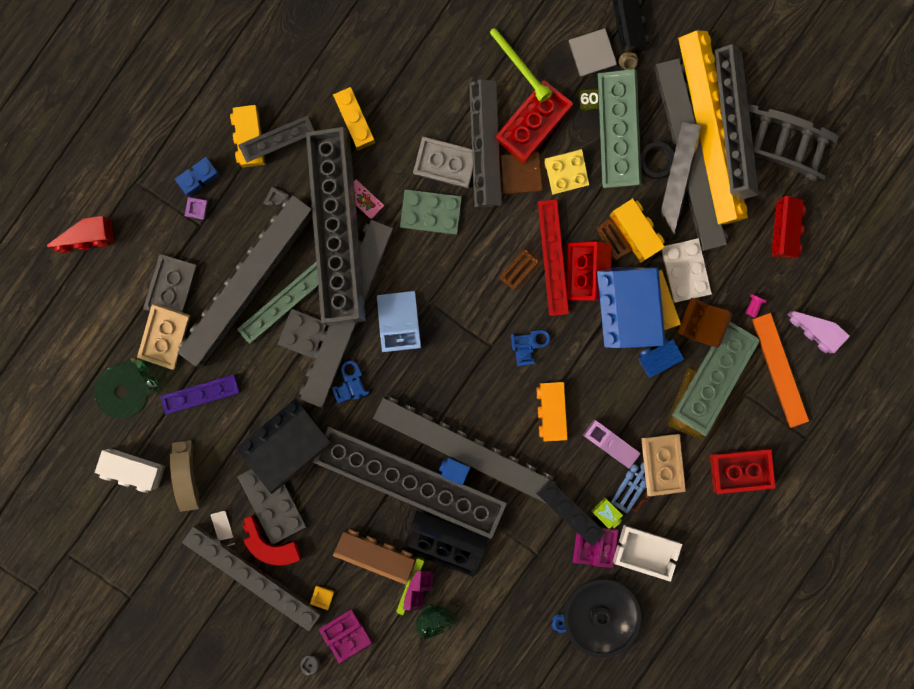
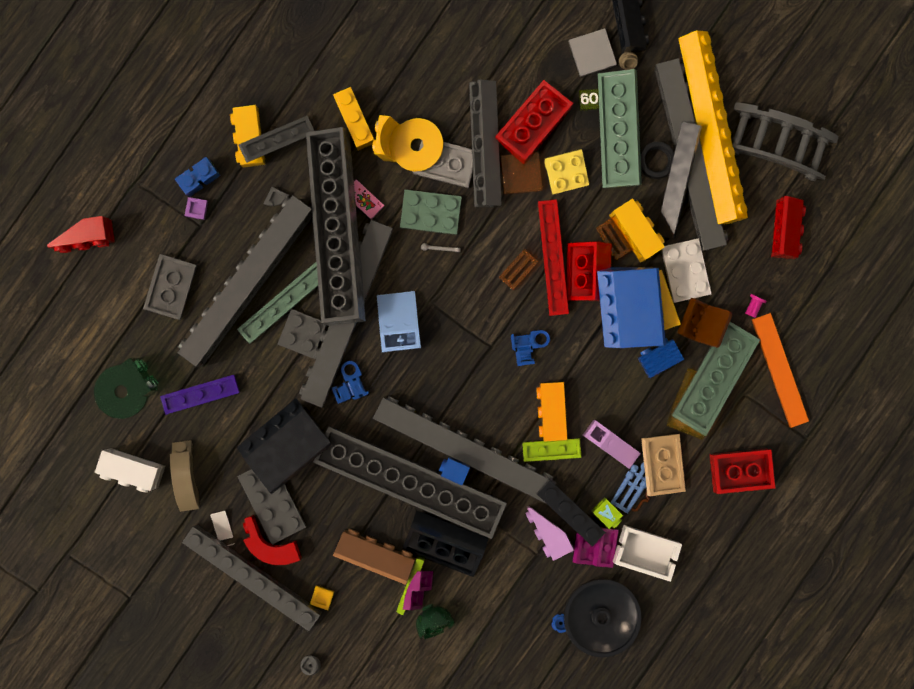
tan plate [137,303,190,370] -> none
magenta slope [319,609,373,664] -> none
lime piece [490,28,552,102] -> none
dark grey brick [715,44,759,200] -> none
lavender slope [787,311,849,353] -> none
none -> yellow piece [372,115,444,172]
none -> light grey hinge [421,243,461,252]
none -> lime tile [522,438,581,462]
none -> lavender slope [525,506,574,561]

